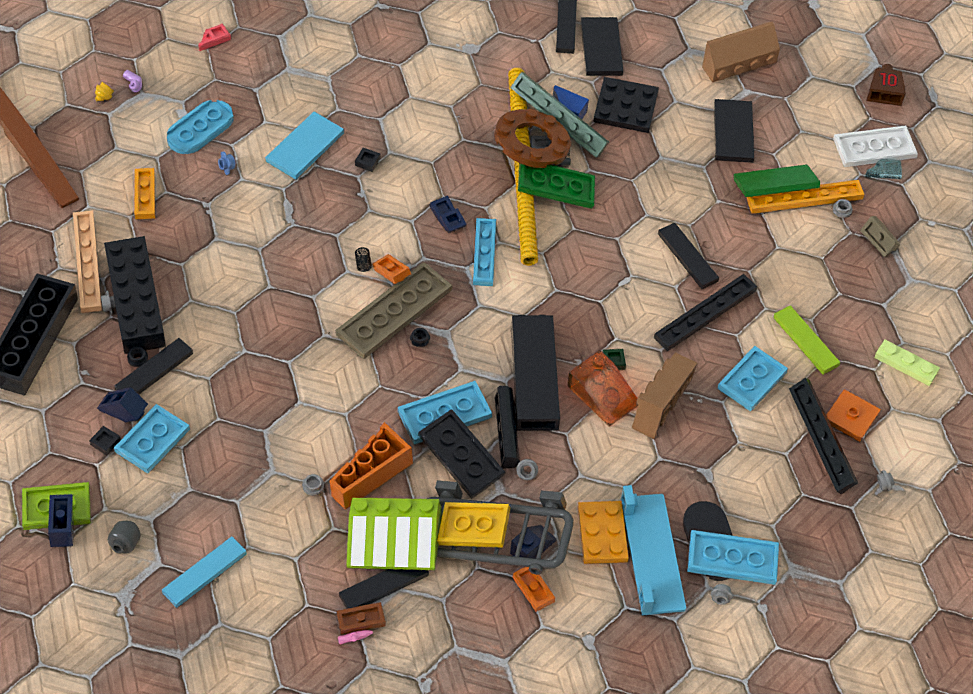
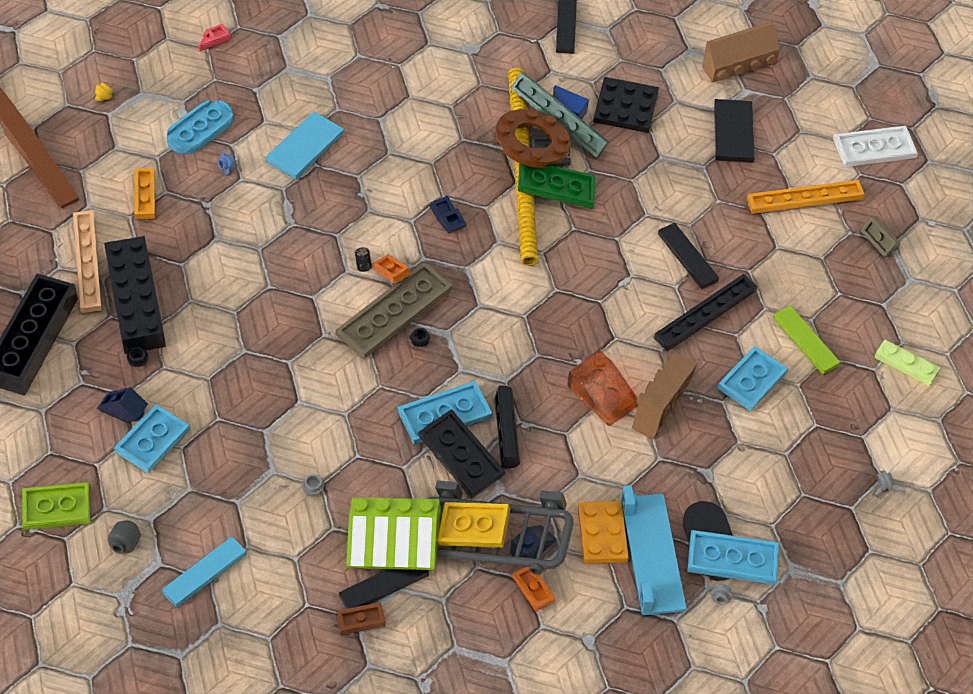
dark blue slope [48,494,74,547] -> none
black plate [89,426,121,455] -> none
light grey plate [101,291,116,315] -> none
black tile [114,338,193,394] -> none
lavender arm [123,70,142,92] -> none
orange wedge [329,422,413,510] -> none
bright pink helmet [338,630,373,645] -> none
black plate [355,148,381,172] -> none
medium azure tile [473,218,496,286] -> none
black brick [511,314,560,431] -> none
light grey plate [517,459,538,480] -> none
black tile [581,17,623,76] -> none
dark green tile [602,349,626,371] -> none
green tile [734,164,820,197] -> none
black plate [789,378,858,494] -> none
orange plate [826,389,881,442] -> none
light grey plate [833,199,853,218] -> none
clear light blue tile [865,159,902,179] -> none
reddish brown torso [866,64,906,106] -> none

